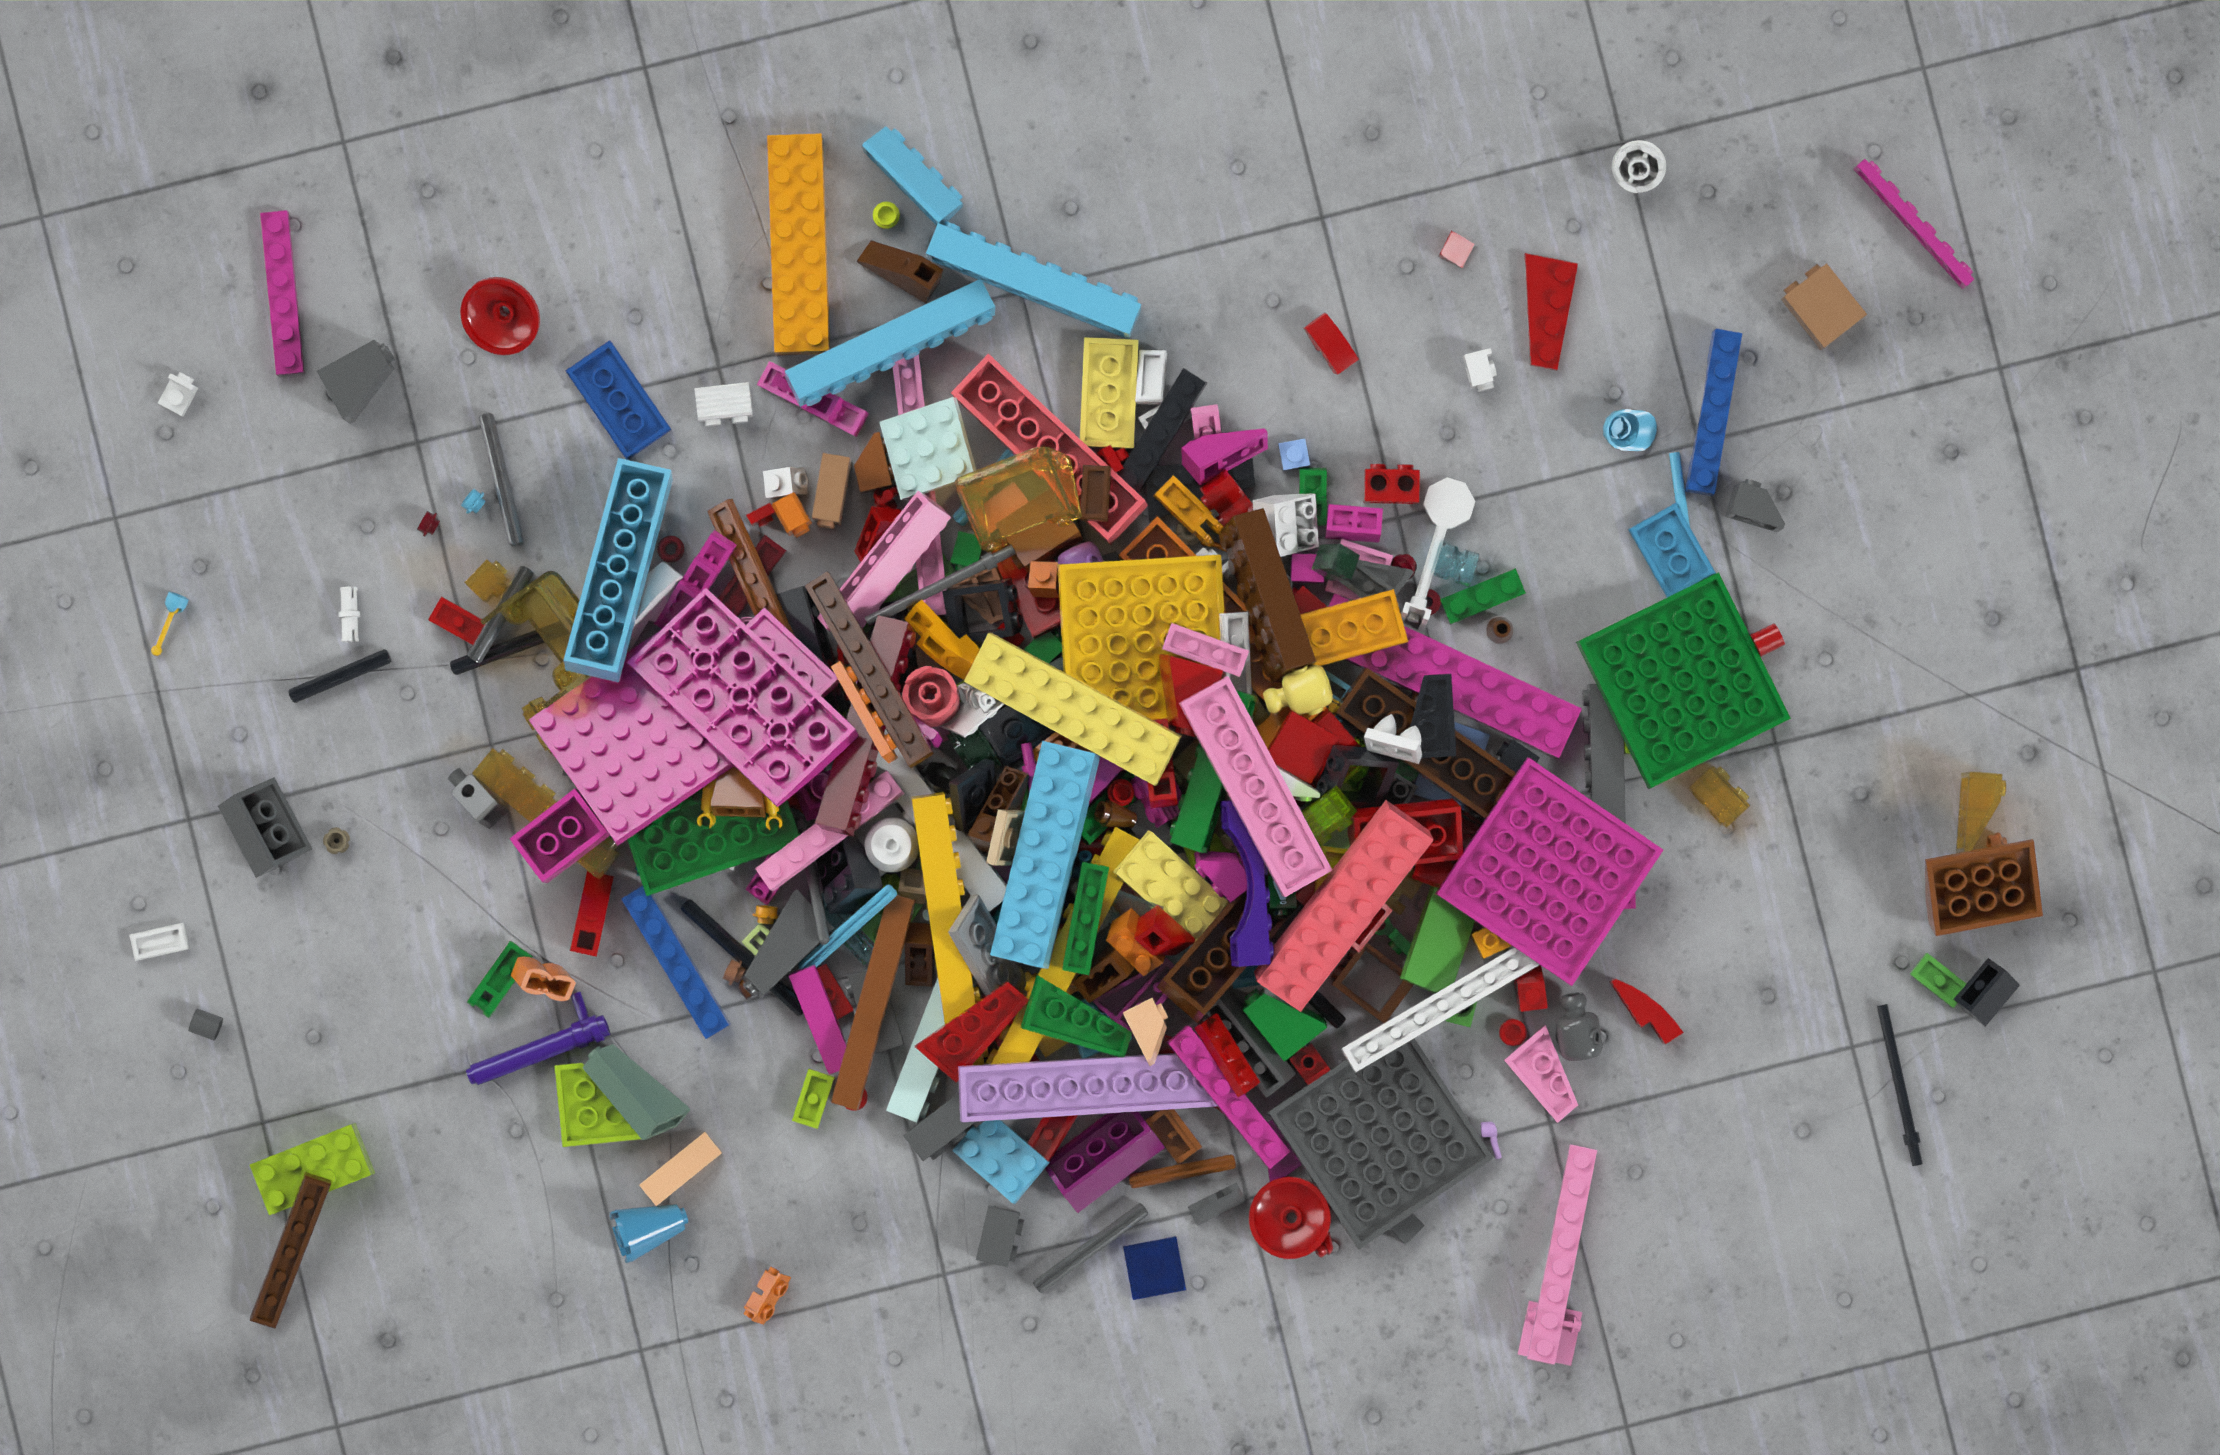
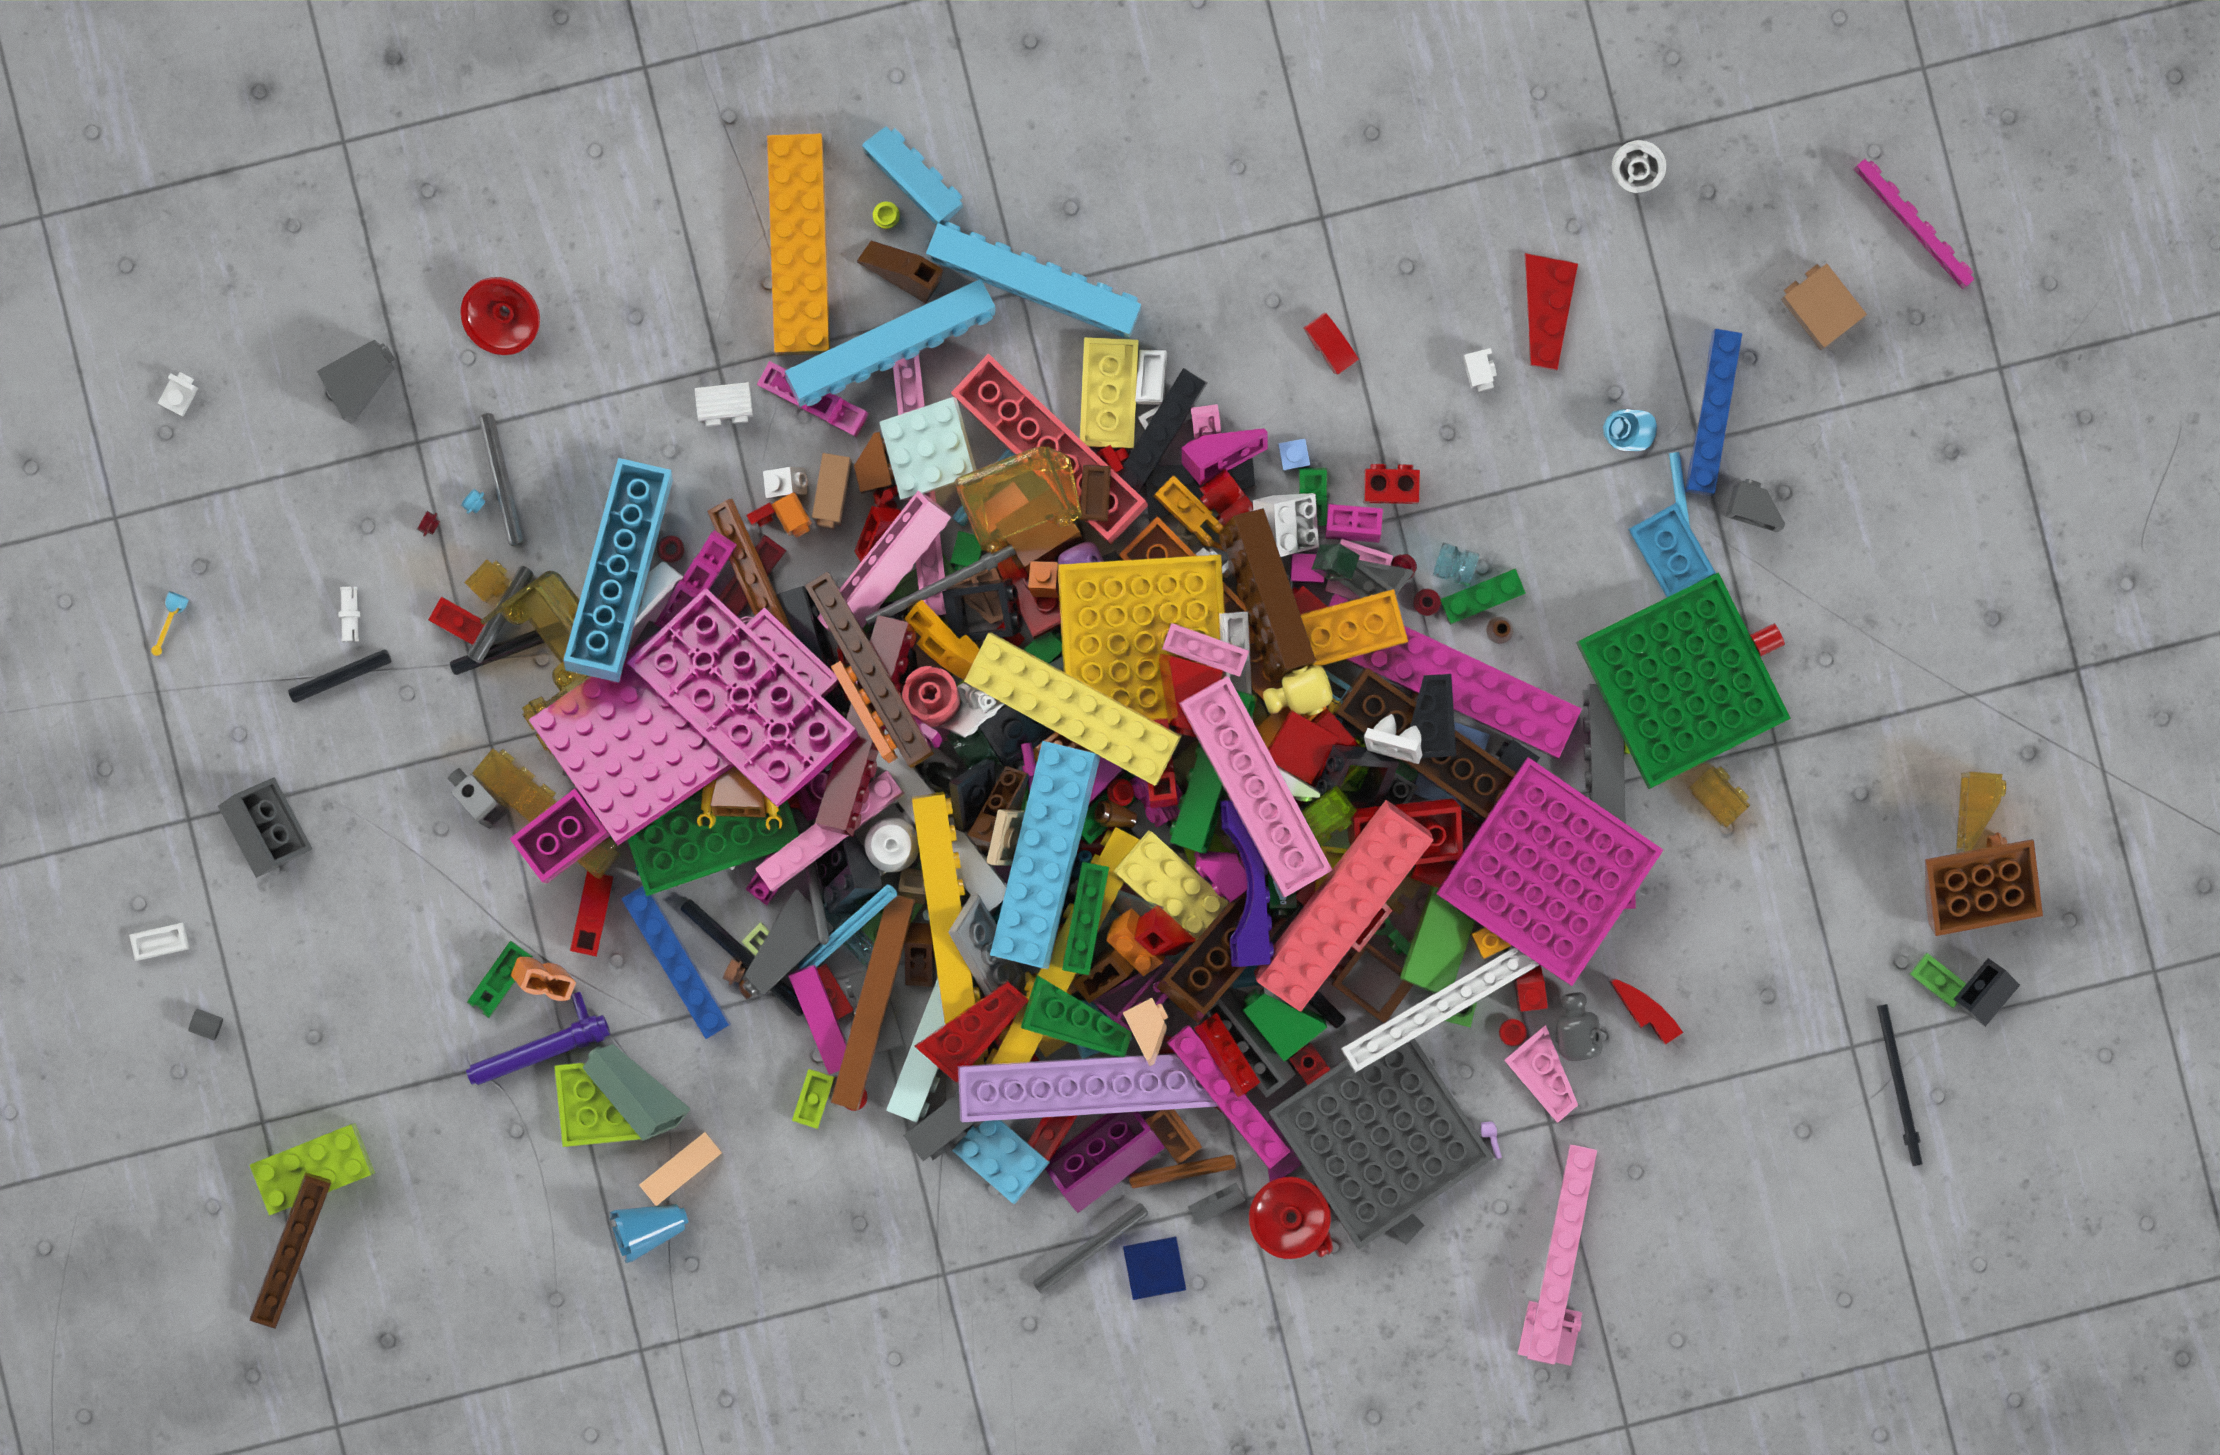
dark pink plate [260,210,305,376] -> none
dark tan plate [323,827,350,854] -> none
blue tile [565,340,672,460] -> none
orange hinge [743,1266,791,1325] -> none
light orange plate [752,905,779,924] -> none
lime hinge [881,873,900,894] -> none
dark grey brick [976,1205,1024,1267] -> none
white piece [1400,477,1475,632] -> none
slope [1438,230,1475,268] -> none

